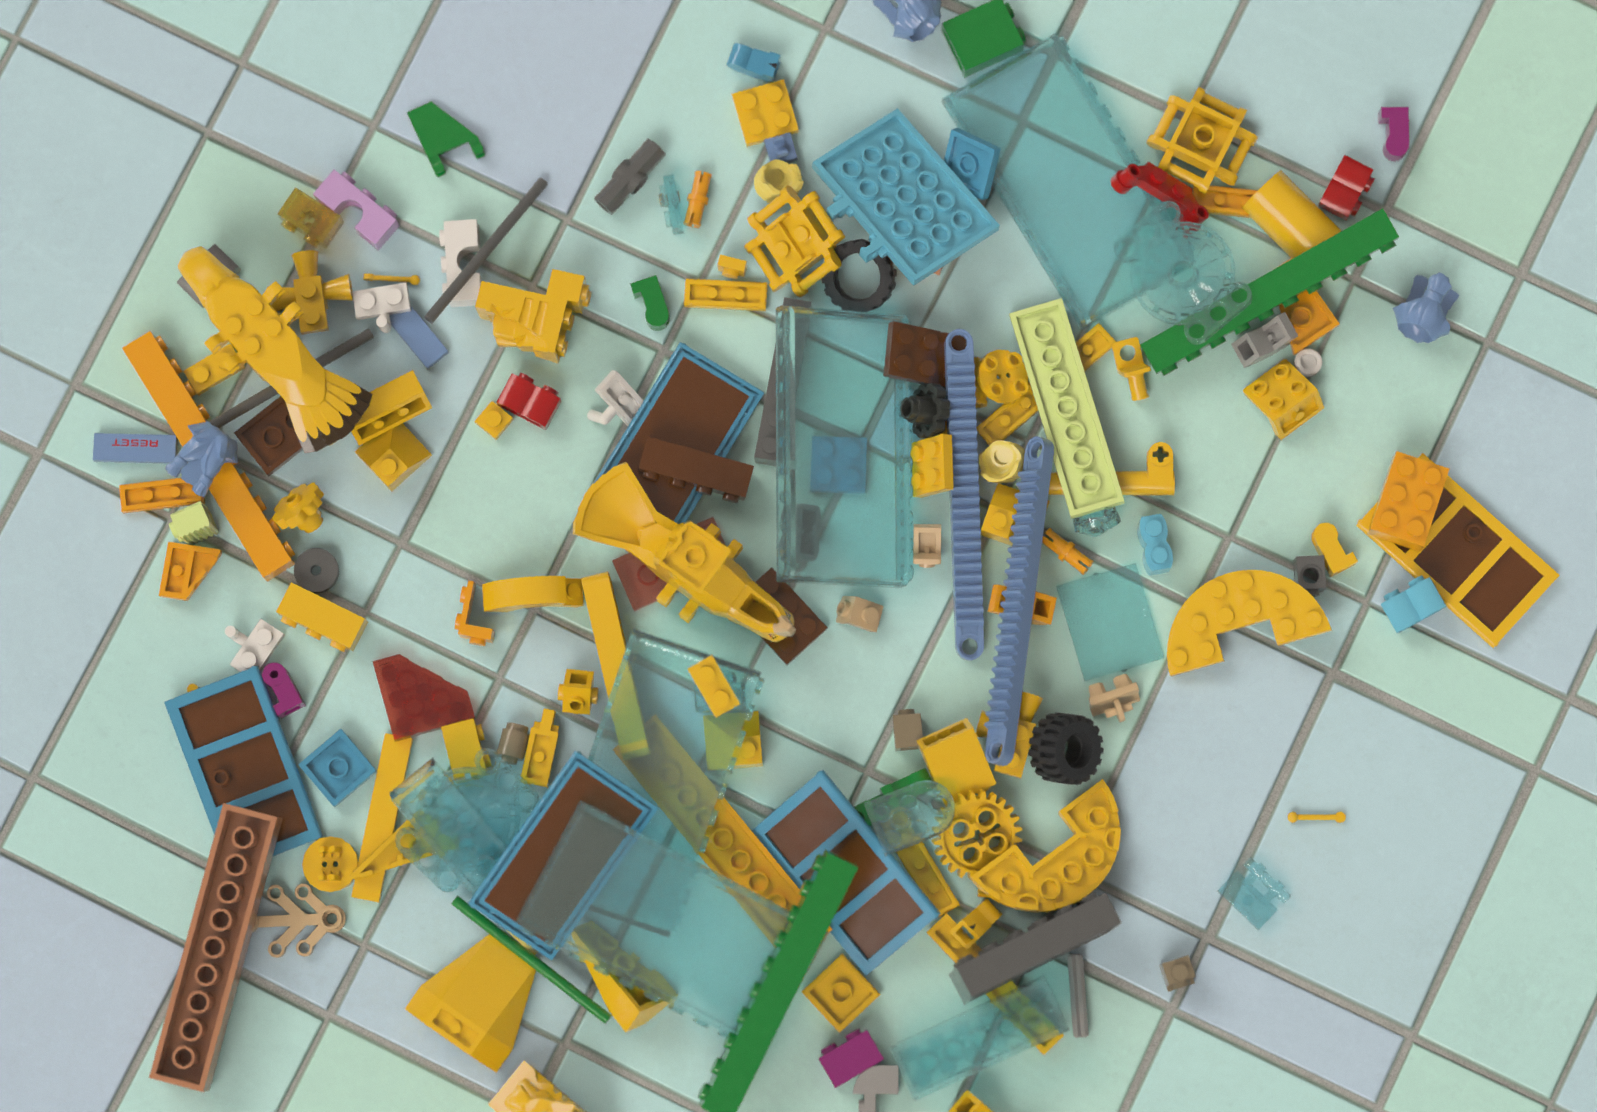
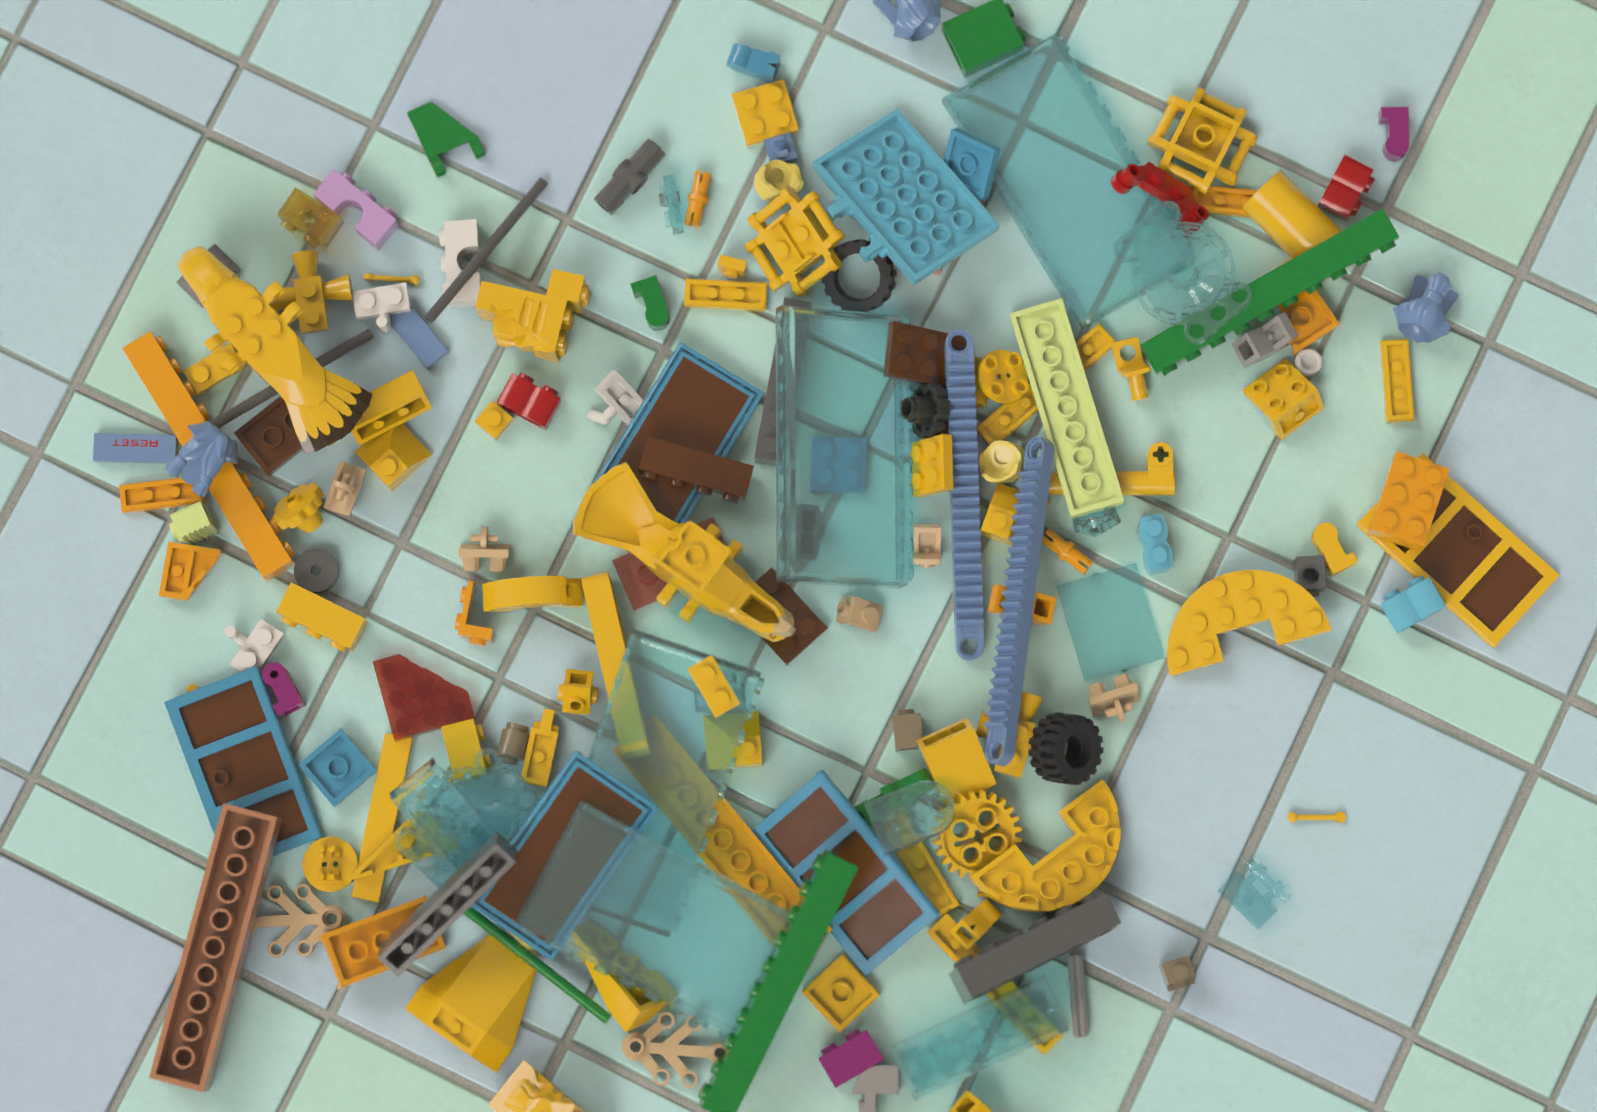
none -> light orange plate [318,896,446,990]
none -> tan hips [323,461,367,517]
none -> dark grey brick [377,832,518,976]
none -> tan hips [459,527,511,572]
none -> tan plant [622,1012,726,1088]
none -> yellow tile [1380,339,1415,423]

